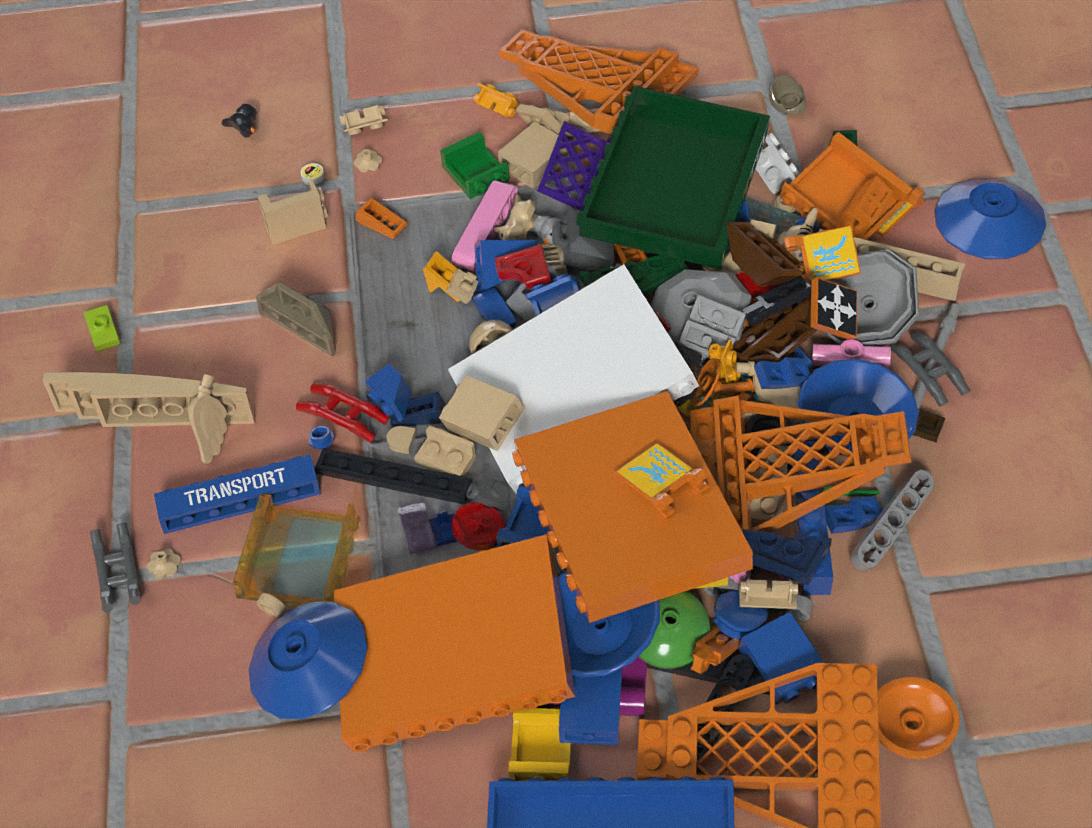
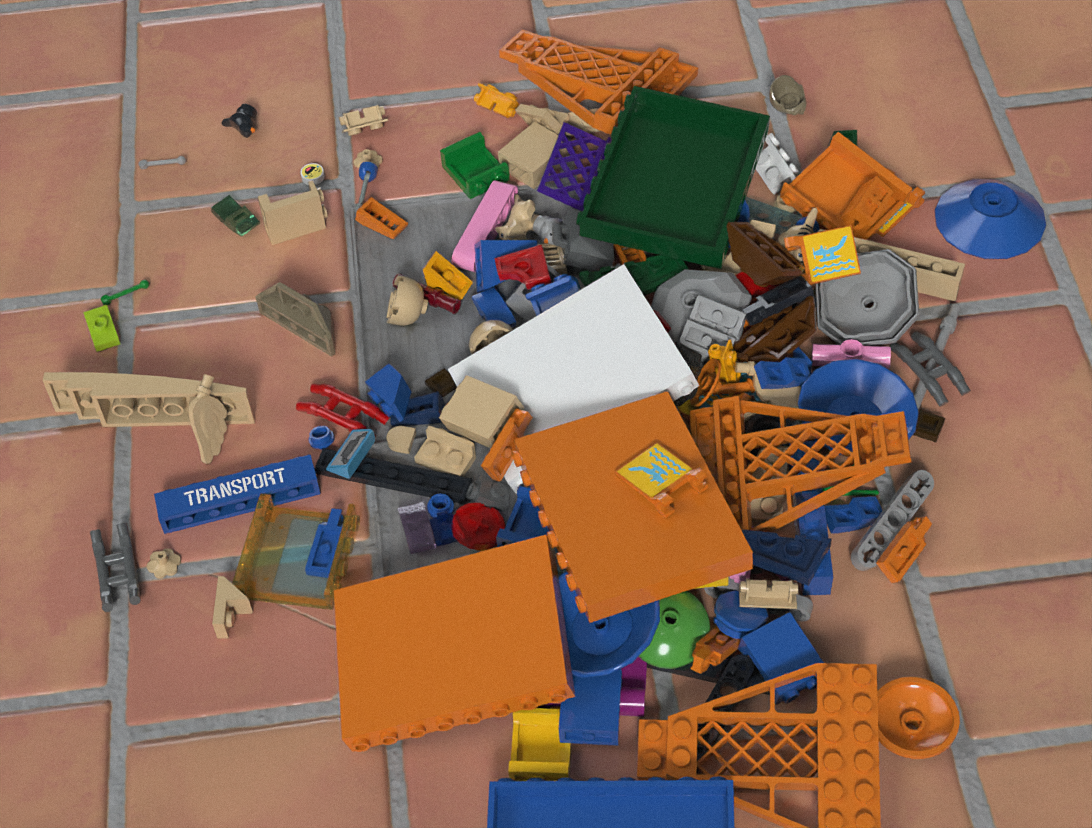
blue dish [249,602,368,719] -> none
tan tile [256,593,285,617] -> none
tan tile [446,269,479,304] -> none
tile [811,277,857,340] -> none
none -> green hinge [101,280,149,305]
none -> light grey hinge [138,156,186,169]
none -> clear green slope [211,195,260,237]
none -> tan slope [212,576,253,639]
none -> blue hinge [305,508,347,579]
none -> dark azure slope [326,429,376,479]
none -> hinge [355,162,378,211]
none -> tan cylinder [387,275,428,326]
none -> dark red pin [393,273,461,314]
none -> dark brown tile [425,368,457,398]
none -> blue plate [427,494,454,519]
none -> orange hinge [481,408,533,482]
none -> orange hinge [876,516,932,583]

